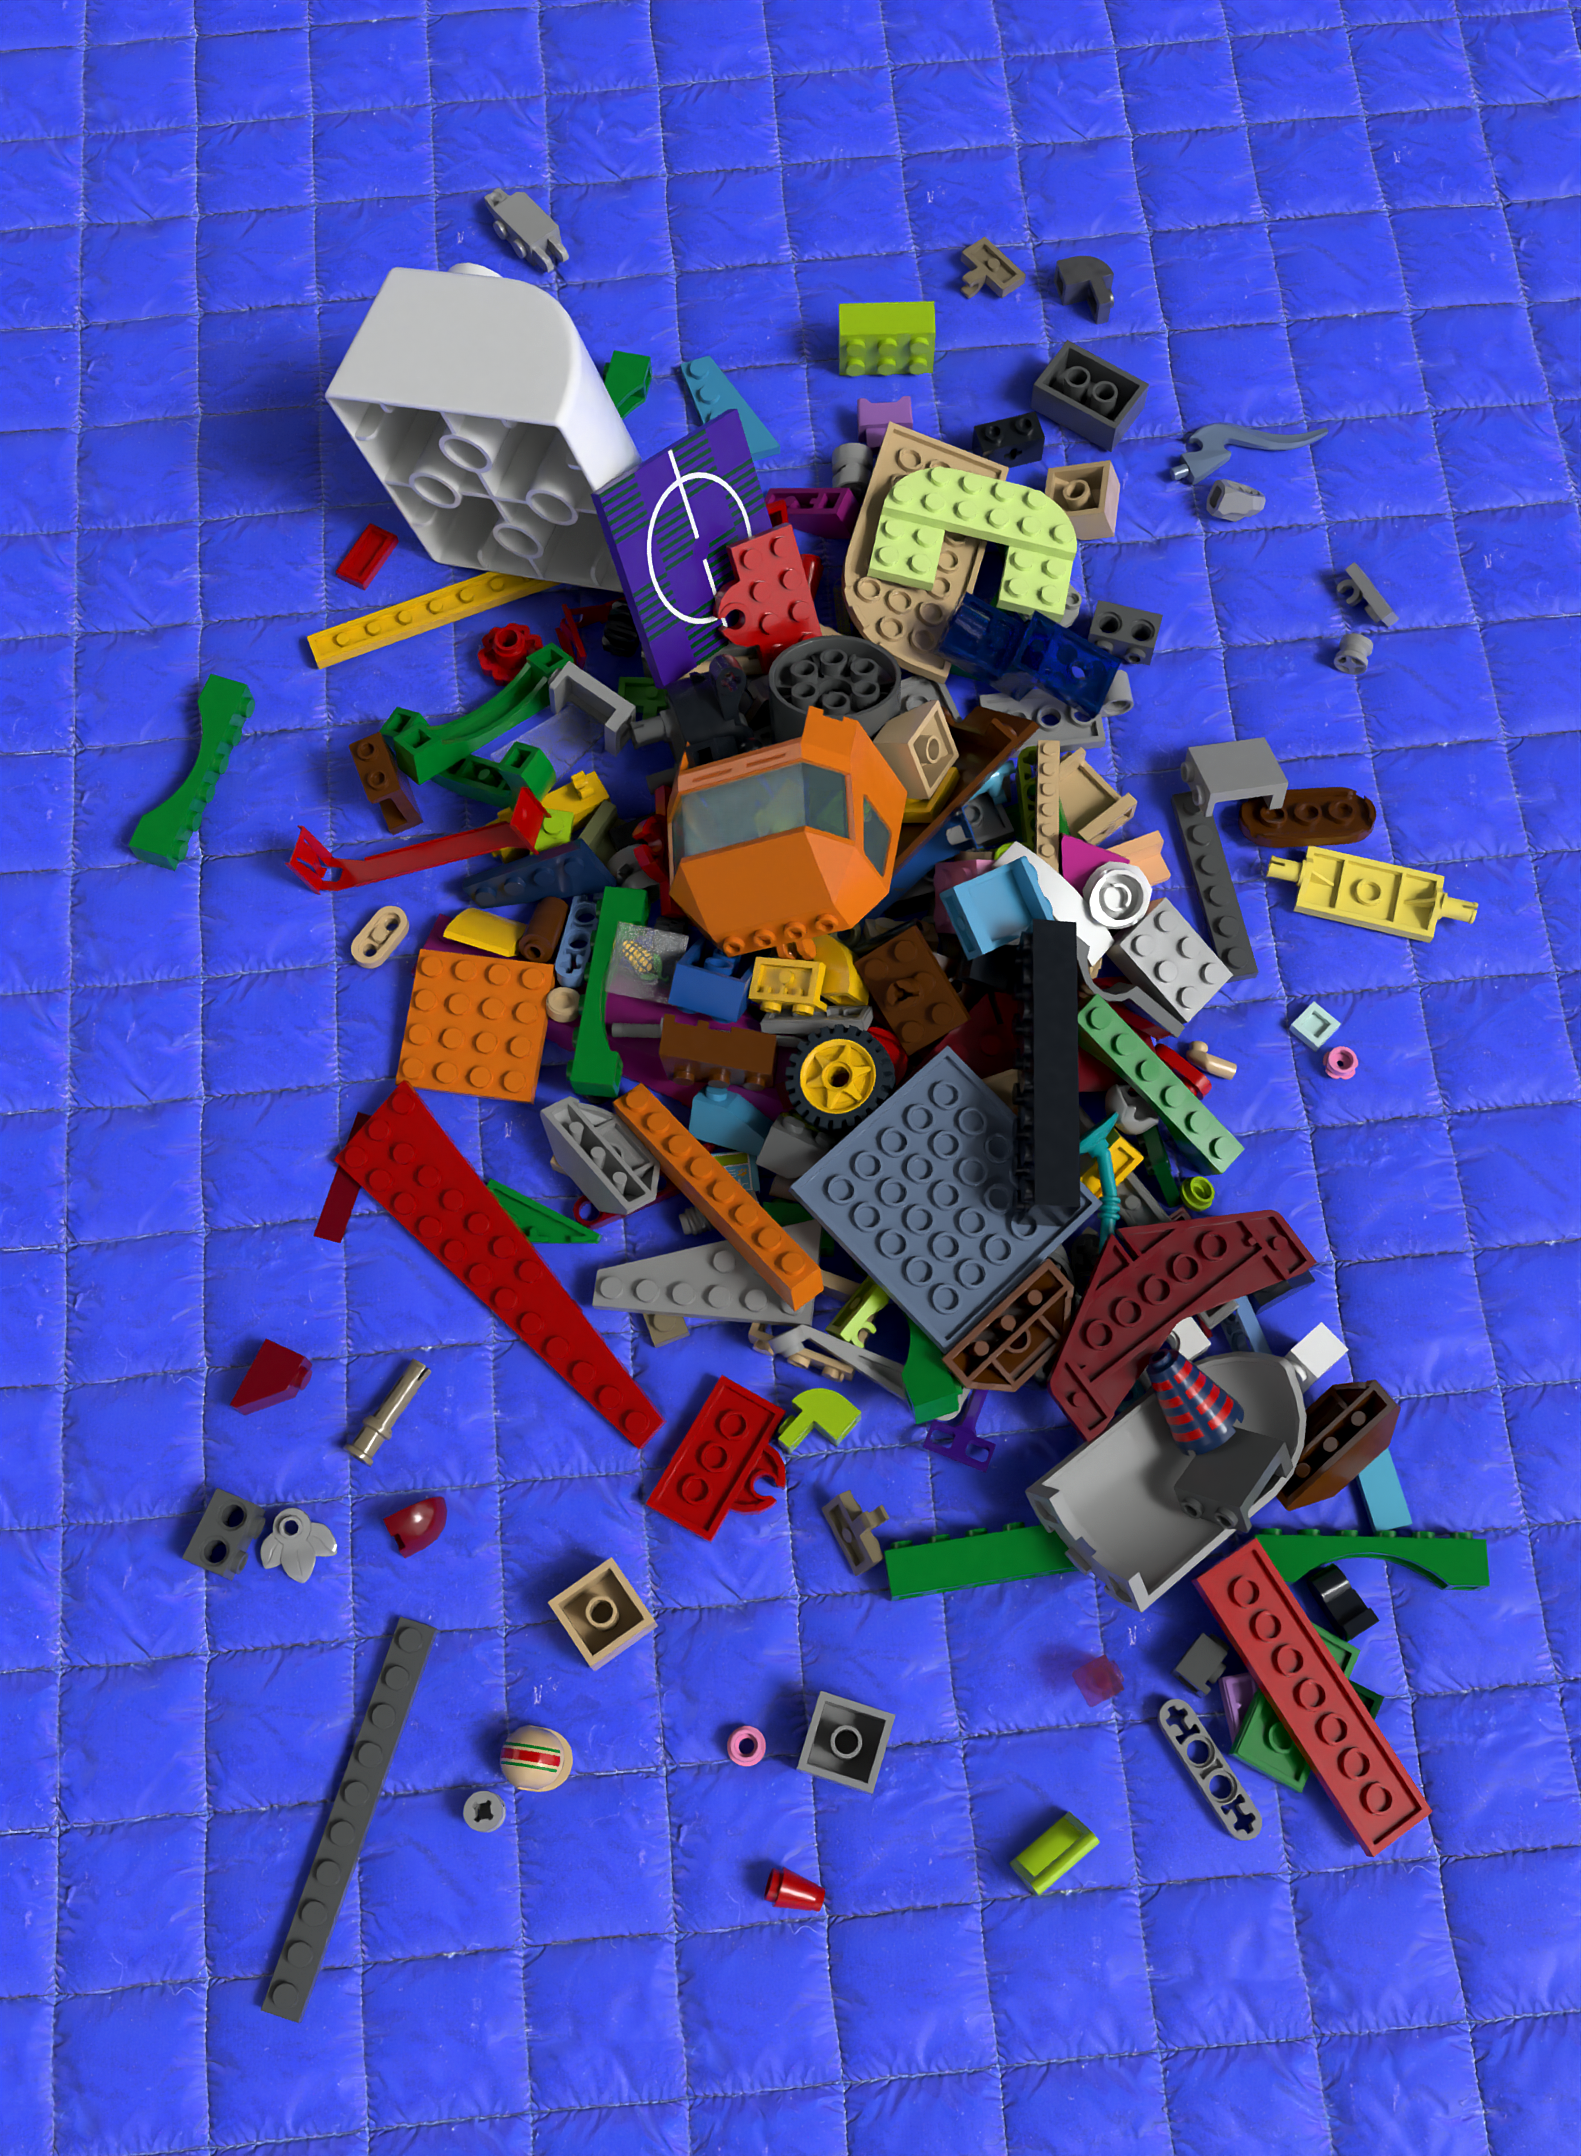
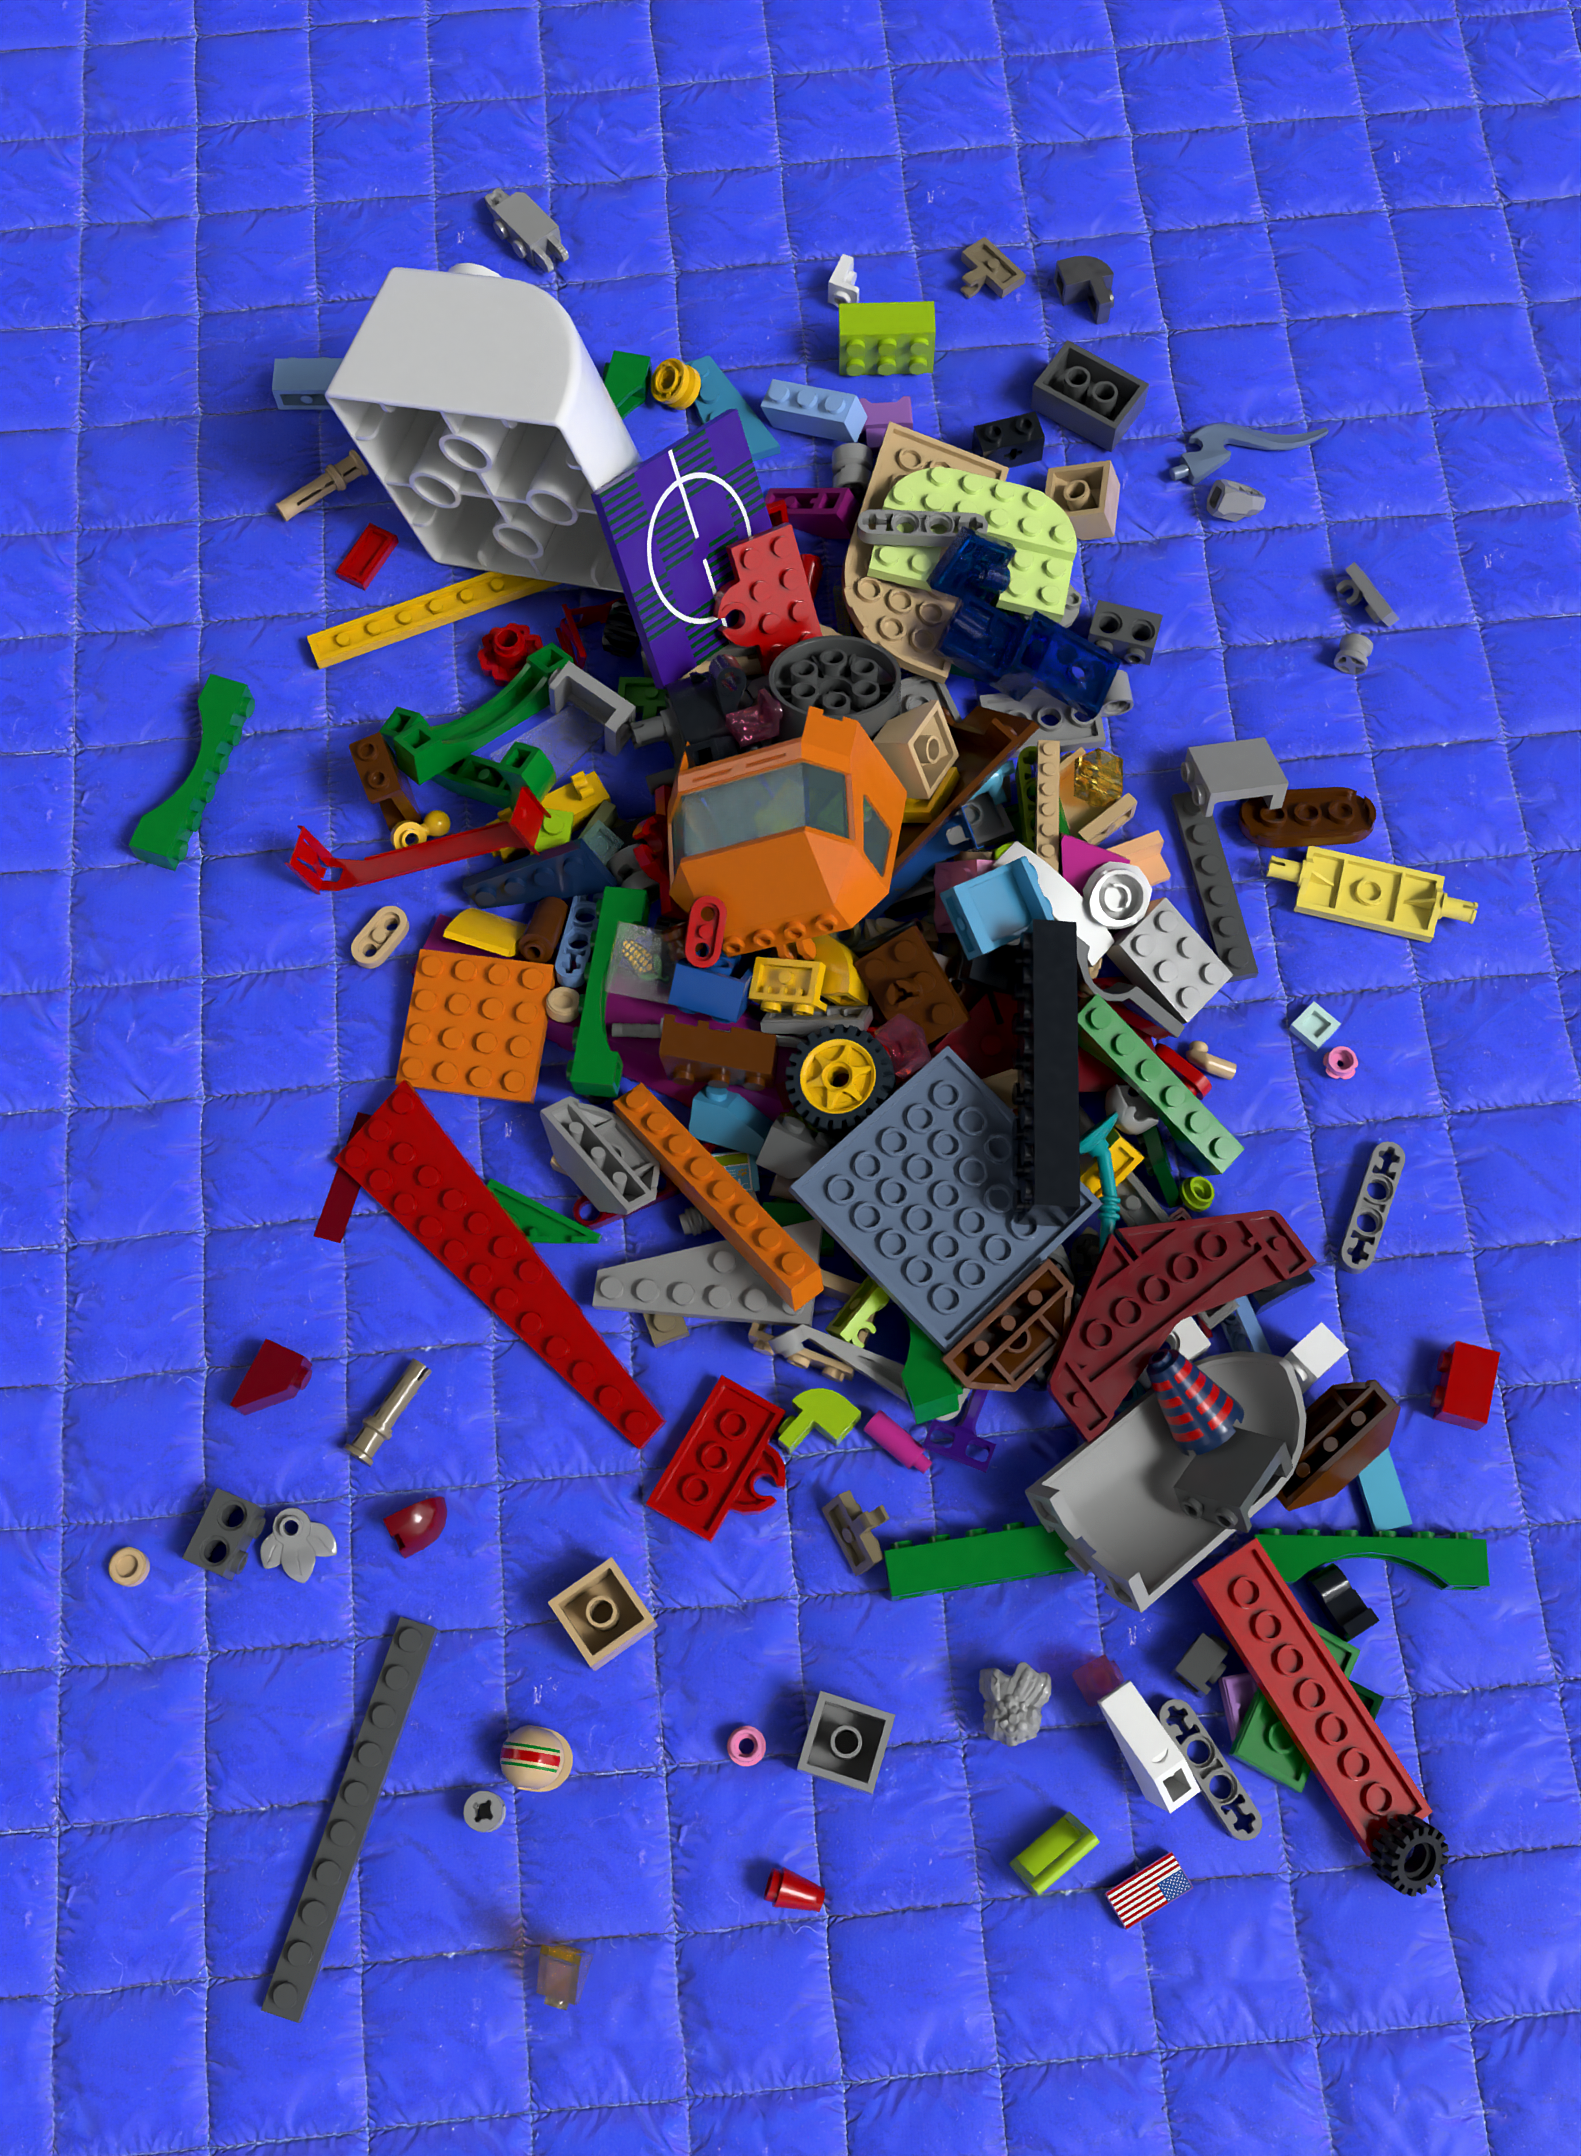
none -> tan tile [108,1547,150,1587]
none -> light blue brick [272,357,343,410]
none -> tan pin [275,449,369,522]
none -> yellow plate [390,810,451,849]
none -> slope [536,1942,594,2010]
none -> clear light blue plate [582,819,624,865]
none -> yellow wheel [651,358,701,410]
none -> reddish brown wheel [659,920,704,961]
none -> red plate [683,896,727,968]
none -> clear pink bracket [726,688,783,747]
none -> light blue brick [760,379,868,443]
none -> white bracket [828,254,859,308]
none -> light grey beam [857,509,988,548]
none -> dark pink cylinder [863,1410,933,1474]
none -> clear pink bracket [874,1014,932,1080]
none -> clear blue plate [926,526,1017,605]
none -> light grey hair [979,1661,1052,1747]
none -> clear yellow brick [1074,748,1123,807]
none -> white slope [1097,1680,1201,1814]
none -> tile [1103,1851,1194,1930]
none -> light grey beam [1338,1141,1405,1274]
none -> black tyre [1370,1813,1449,1896]
none -> red brick [1430,1341,1500,1431]

